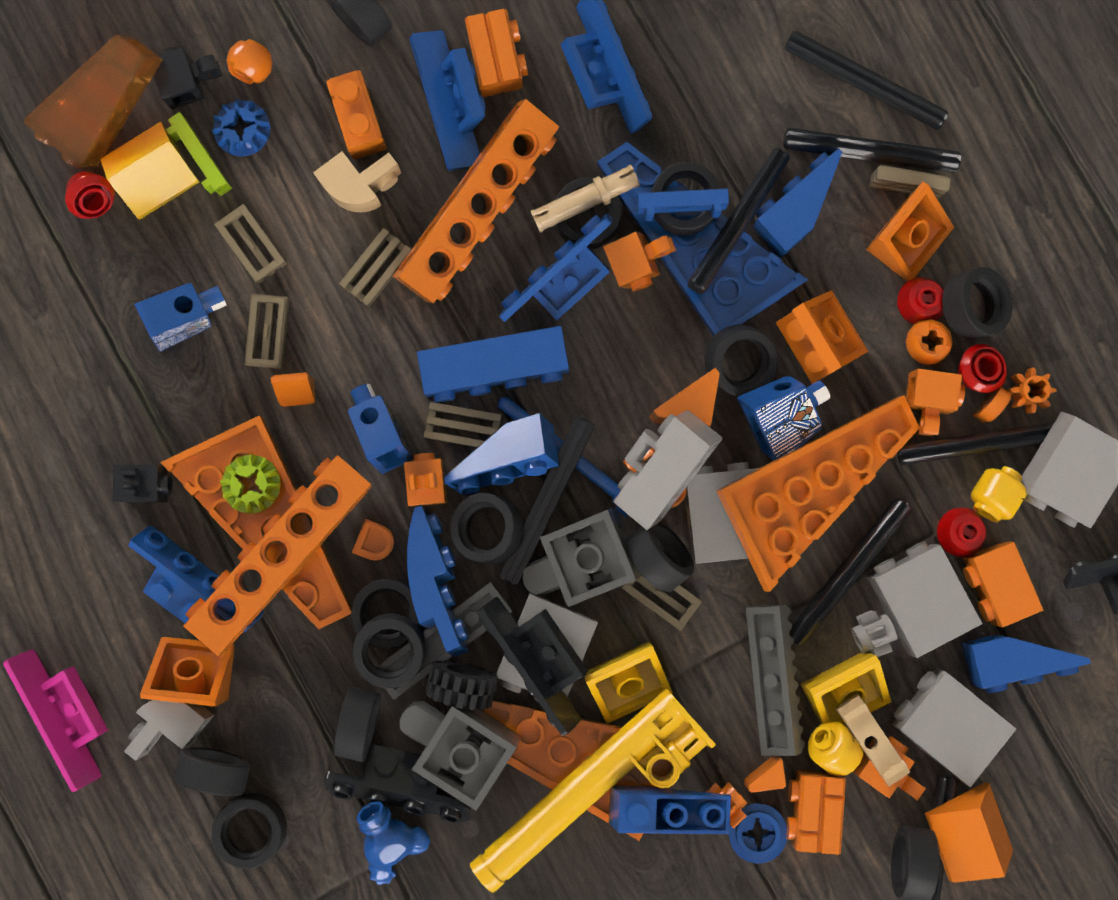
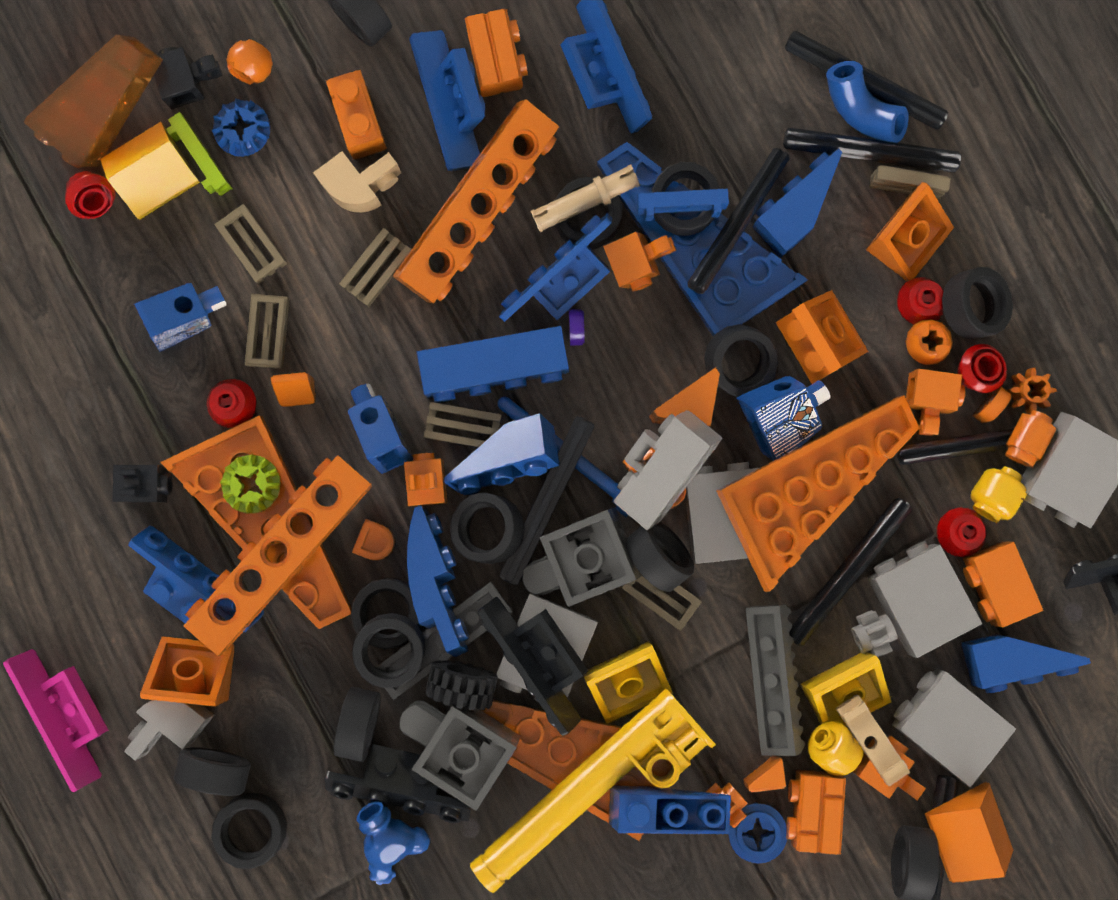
none -> red cone [207,379,257,428]
none -> dark purple tile [569,309,585,346]
none -> blue cylinder [826,61,909,143]
none -> orange brick [1005,410,1057,468]

